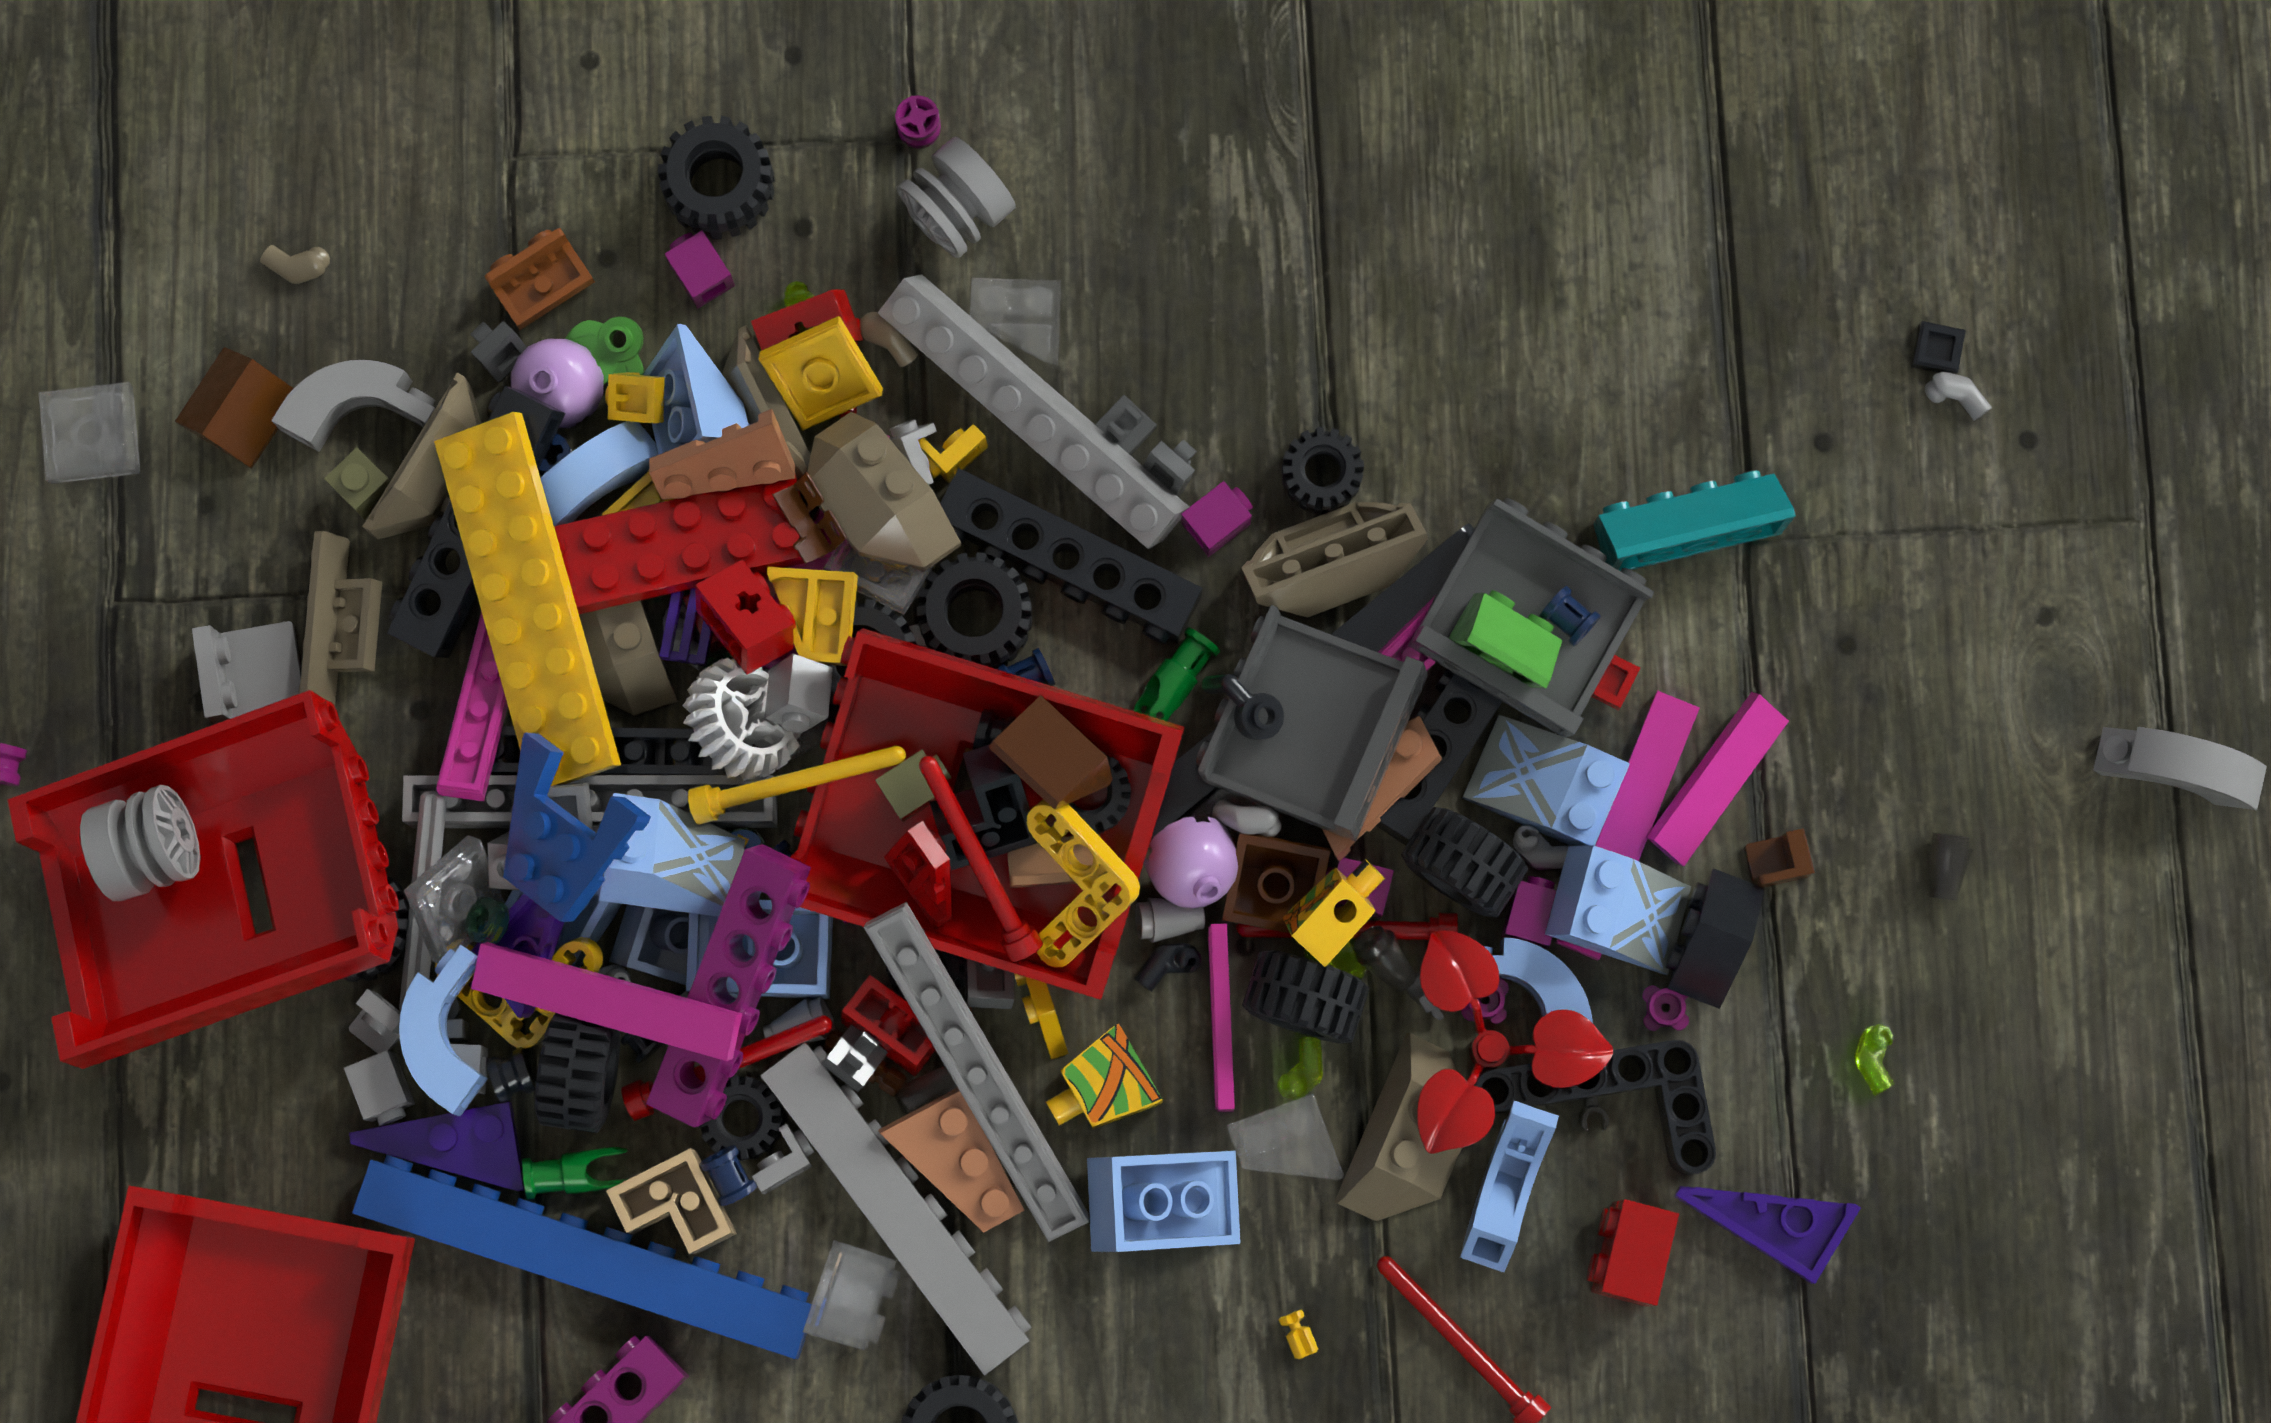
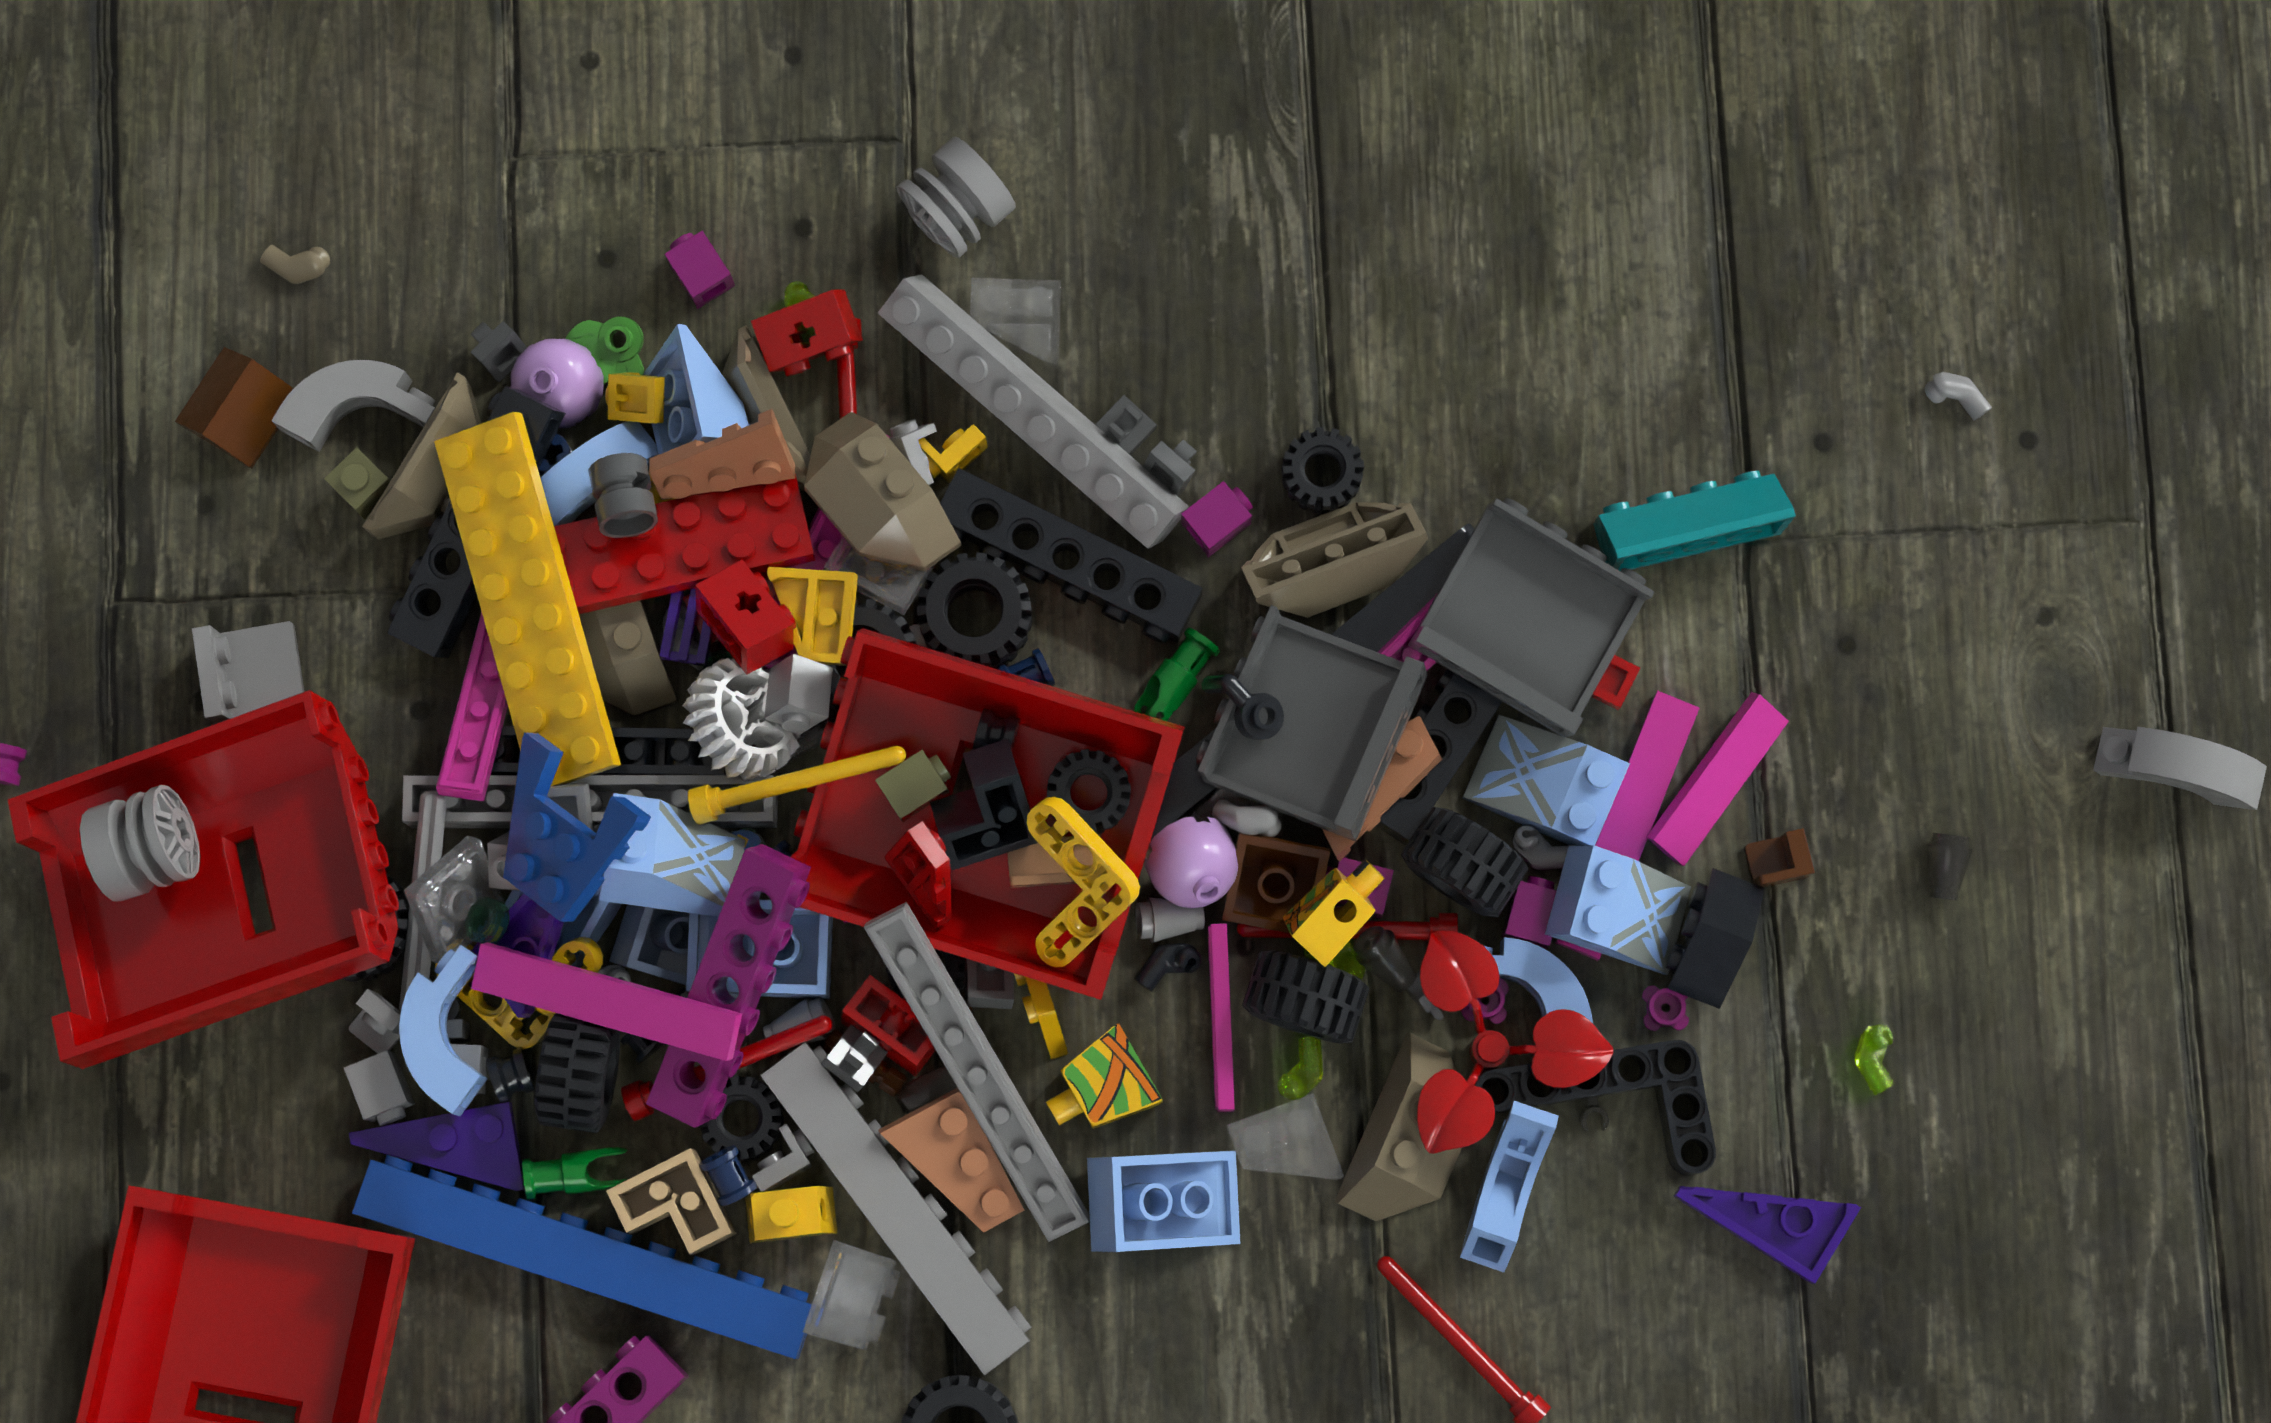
clear plate [39,382,140,484] -> none
dark tan bracket [299,531,382,706] -> none
dark orange bracket [484,228,595,330] -> none
black tyre [658,116,775,239] -> none
yellow tile [758,316,883,430] -> none
reddish brown piece [772,472,847,564] -> none
dark tan arm [860,312,918,367] -> none
magenta wheel [895,95,941,149] -> none
red piece [919,756,1043,962] -> none
reddish brown slope [989,695,1113,810] -> none
yellow piece [1279,1309,1318,1359] -> none
bright green slope [1448,590,1562,689] -> none
dark blue bush [1539,586,1601,647] -> none
red piece [1586,1199,1679,1307] -> none
black tile [1911,321,1966,374] -> none
none -> dark grey wheel [588,453,658,538]
none -> yellow torso [745,1186,838,1244]

